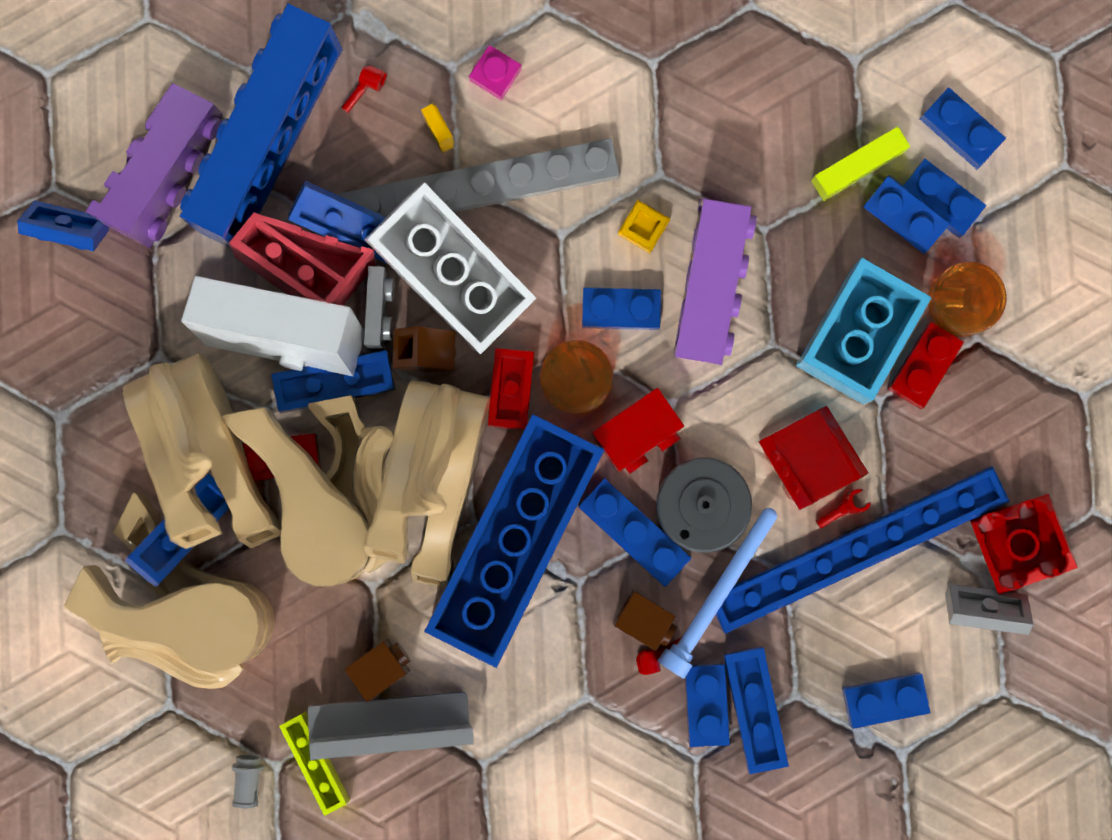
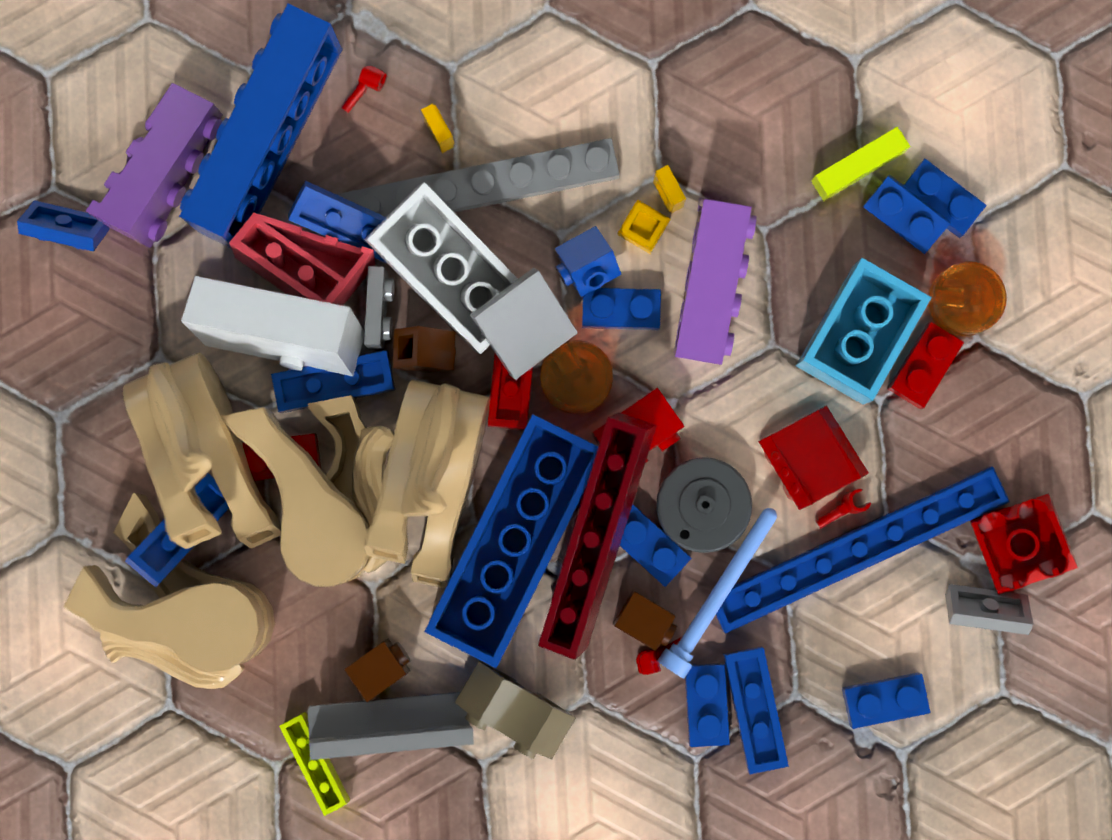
light grey pin [232,755,264,809] -> none
dark pink plate [469,45,522,101] -> none
blue plate [920,87,1006,170] -> none
none -> dark tan brick [455,661,576,759]
none -> light grey tile [470,268,578,380]
none -> dark red brick [538,412,657,660]
none -> blue brick [555,226,622,297]
none -> yellow tile [653,165,686,214]

